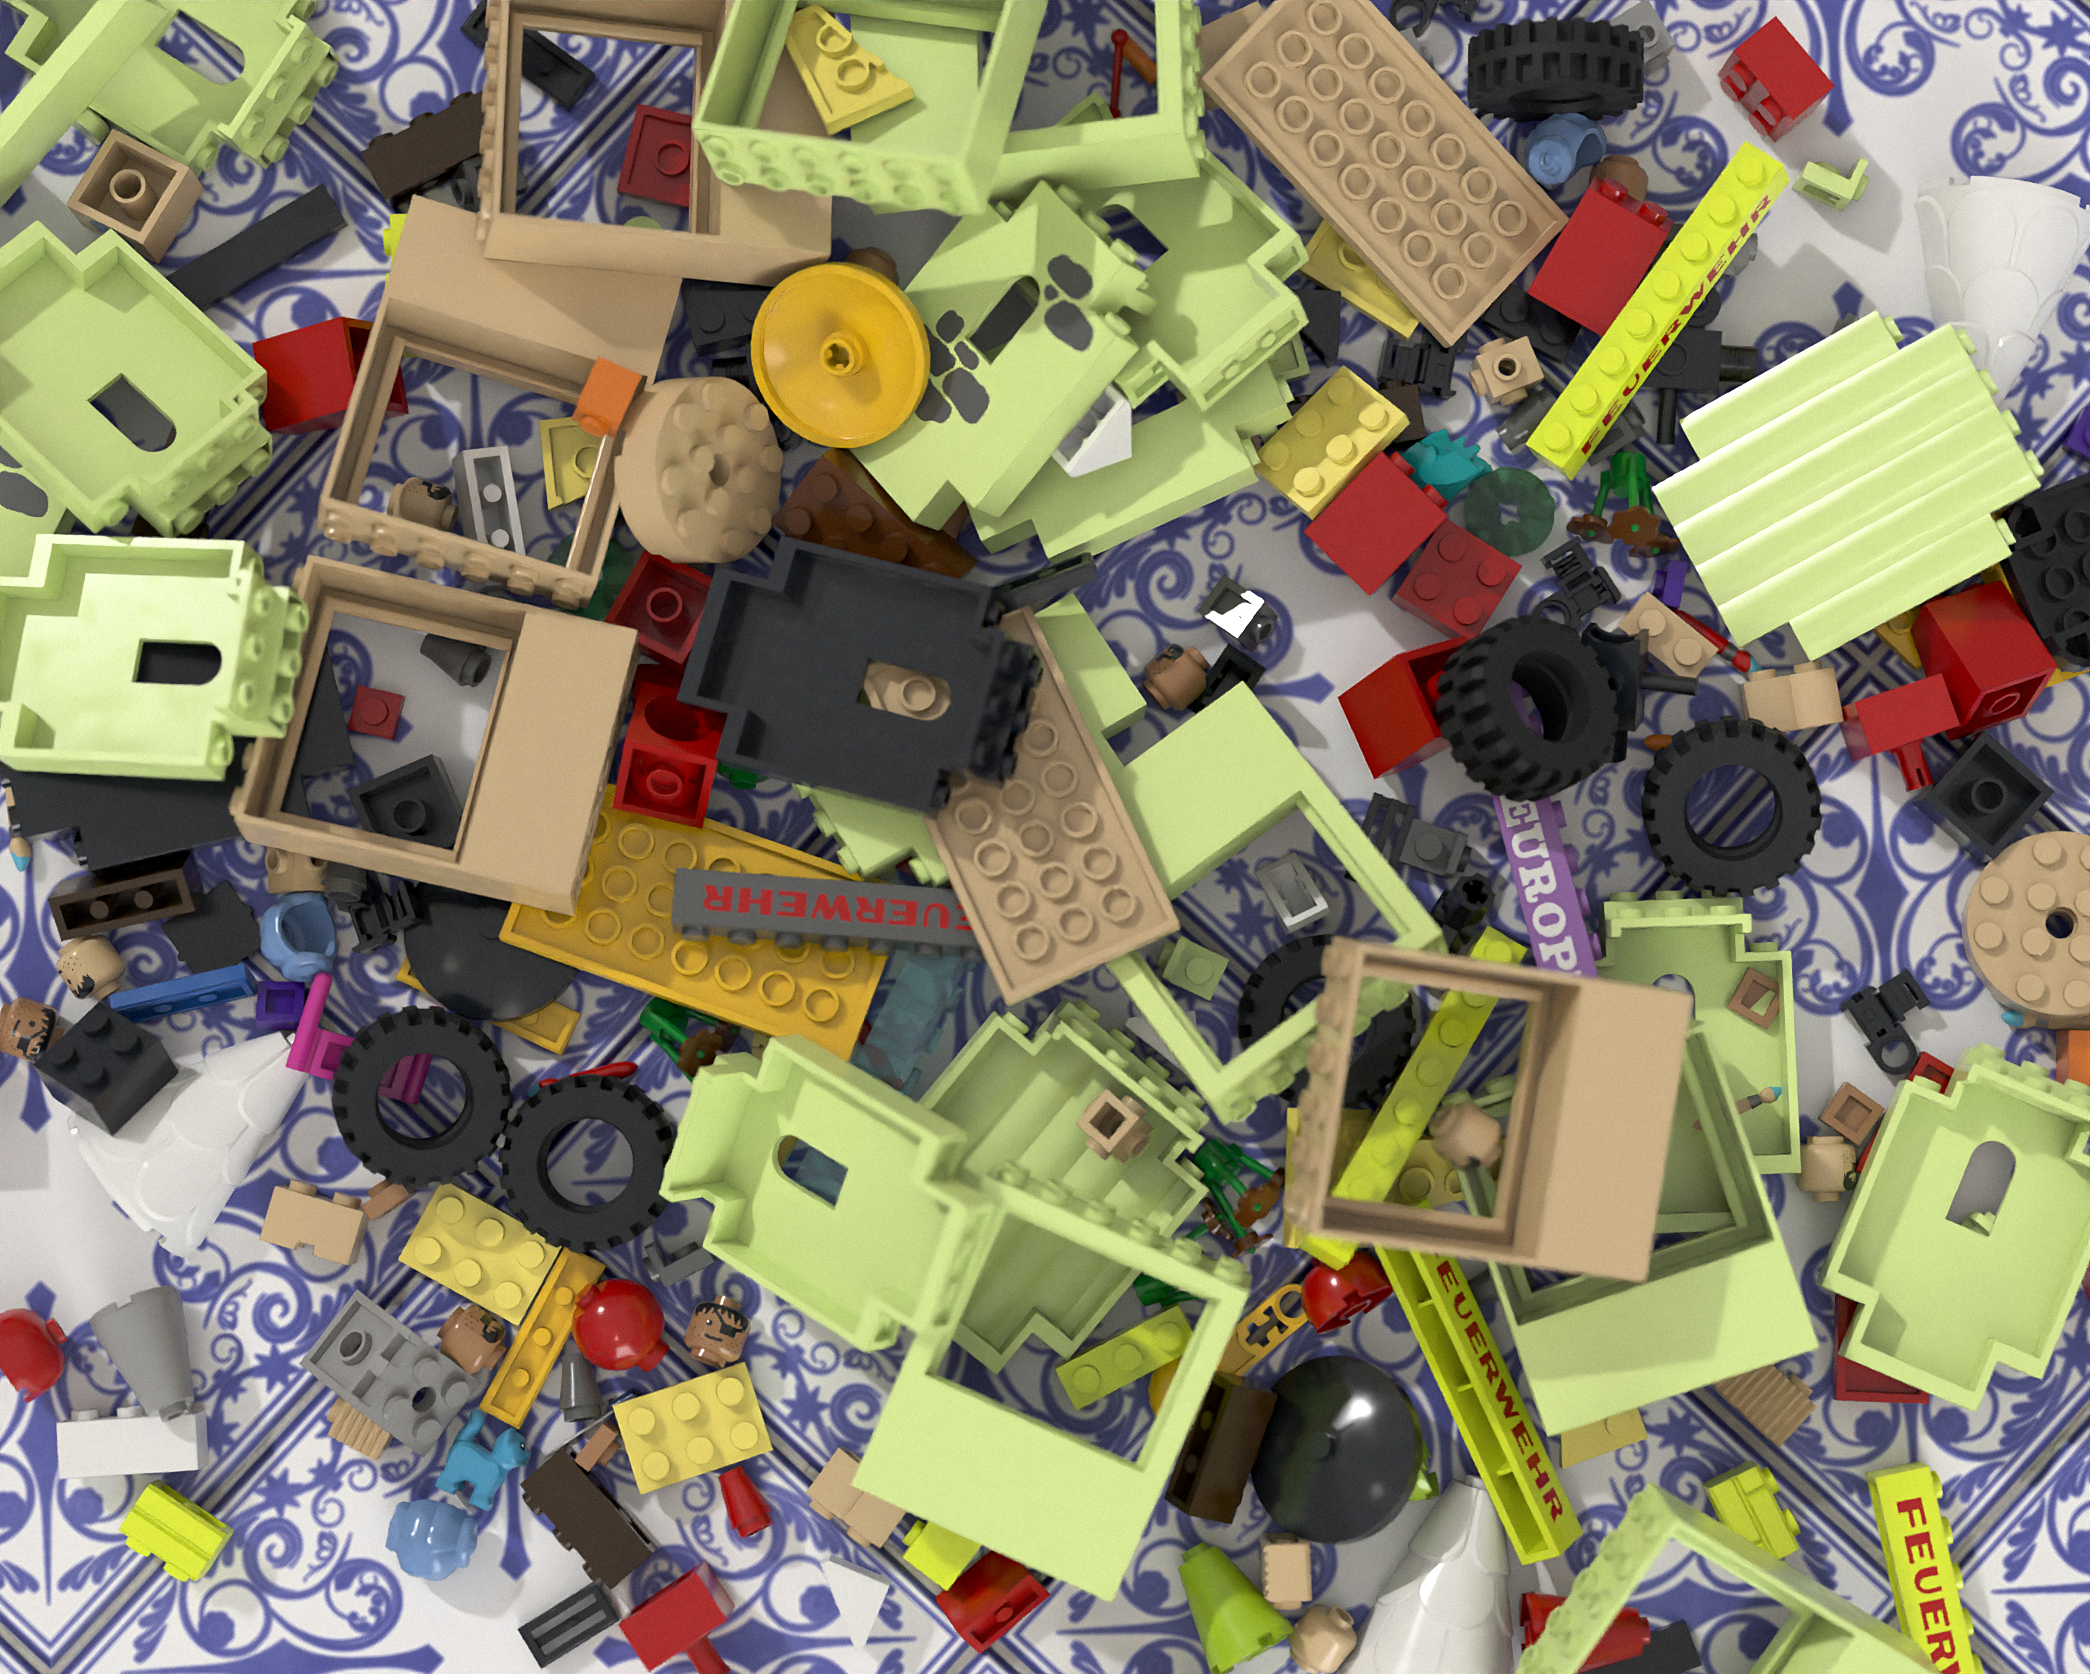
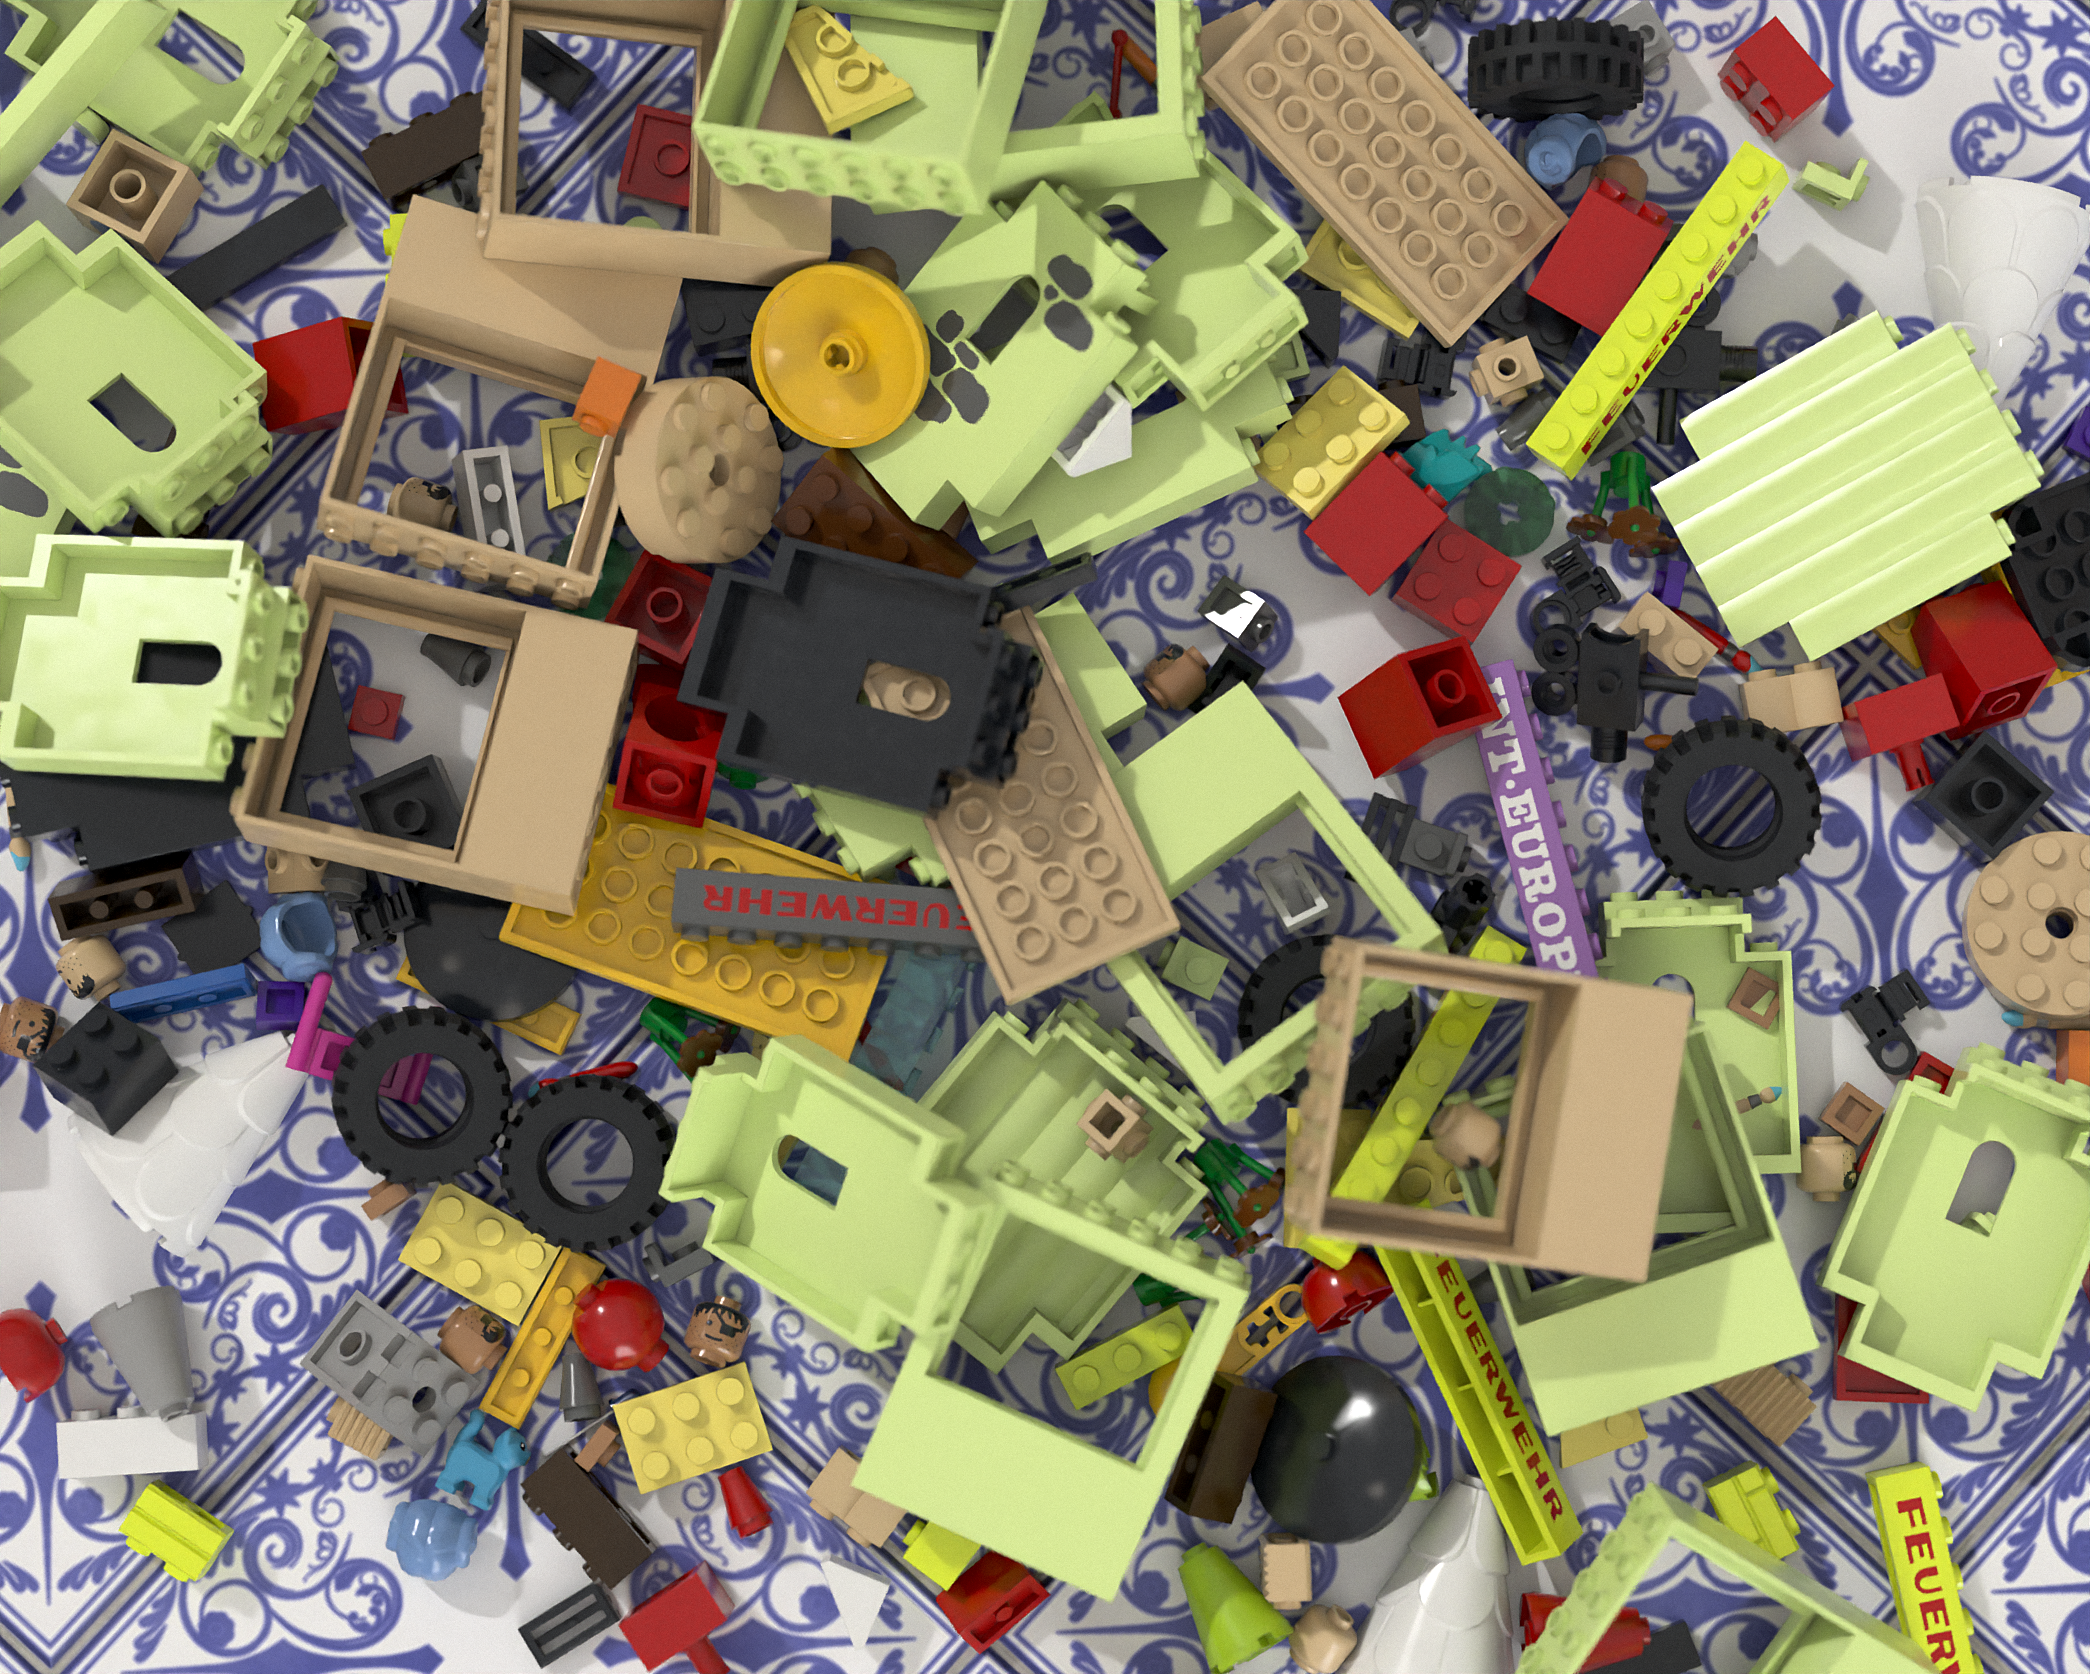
tan brick [259,1179,369,1266] -> none
black tyre [1436,615,1618,803] -> none

